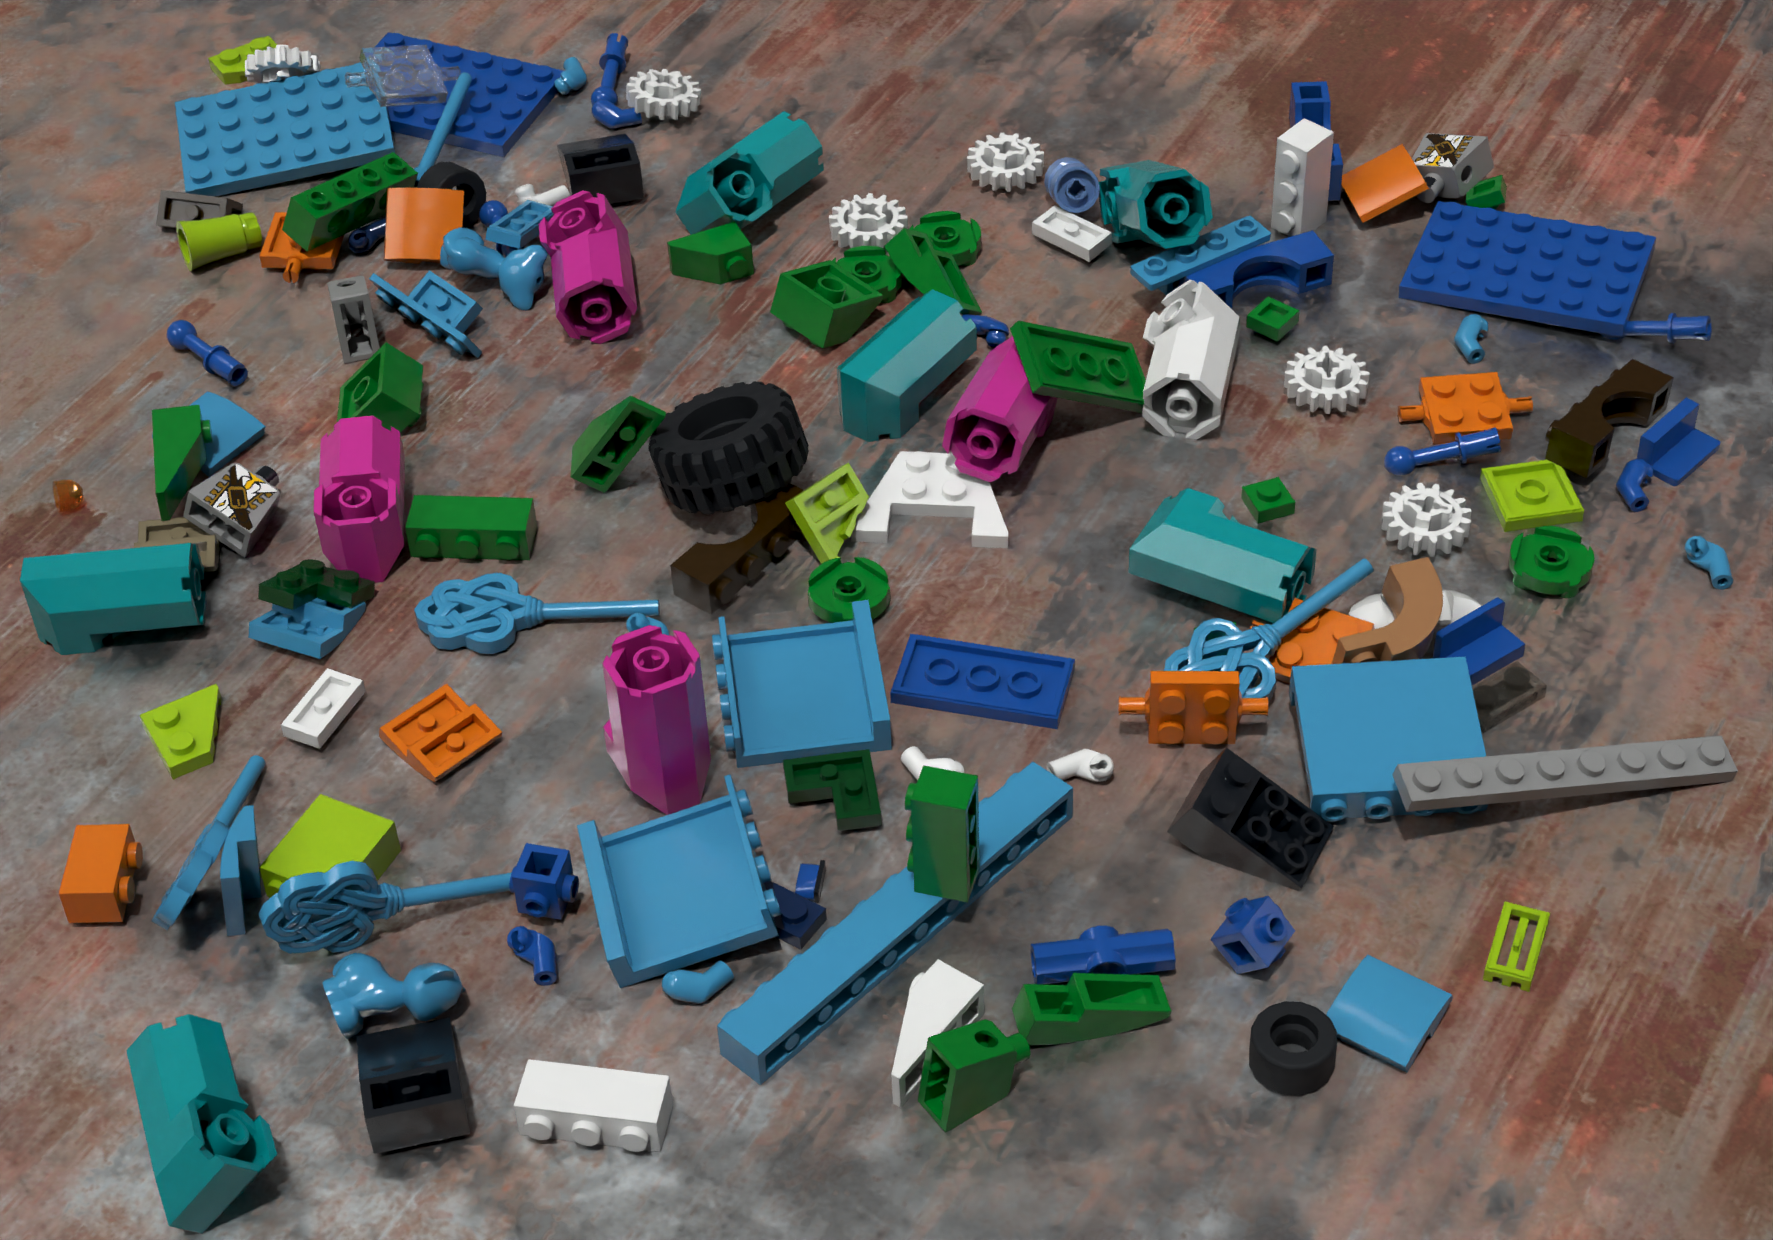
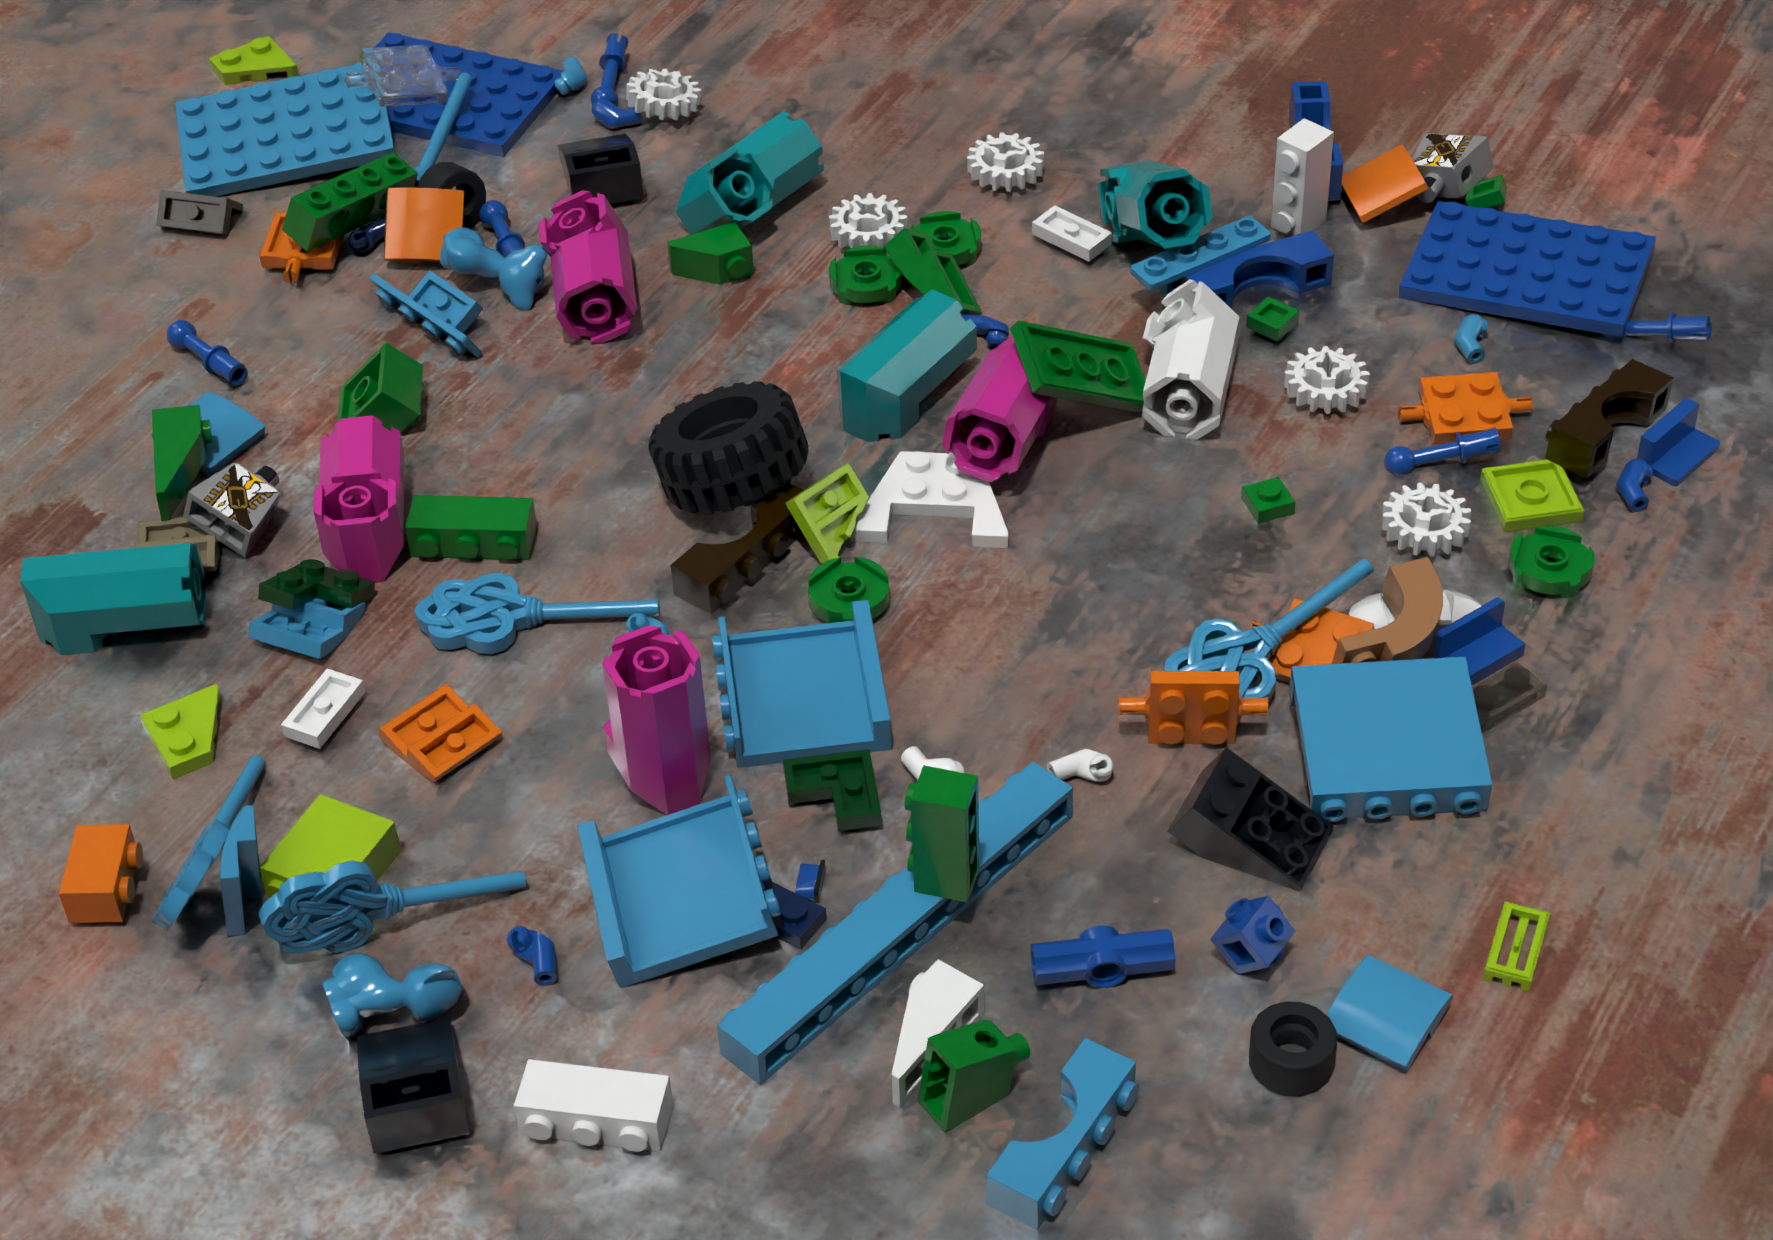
clear orange hinge [52,479,83,512] -> none
teal brick [126,1014,277,1234] -> none
lime plant [176,212,262,271] -> none
white gear [245,45,320,84] -> none
light grey torso [327,276,380,363] -> none
dark azure tile [485,200,554,249] -> none
blue brick [509,843,579,920] -> none
white arm [515,184,570,206] -> none
green slope [570,396,666,493] -> none
dark azure arm [662,961,734,1004] -> none
green slope [770,260,883,348] -> none
blue tile [890,634,1075,729] -> none
green slope [1012,973,1172,1045] -> none
medium blue wheel [1044,157,1100,213] -> none
teal brick [1128,488,1317,623] -> none
light grey plate [1392,735,1738,812] -> none
dark azure arm [1684,536,1733,590] -> none
none -> dark azure arch [986,1038,1139,1230]

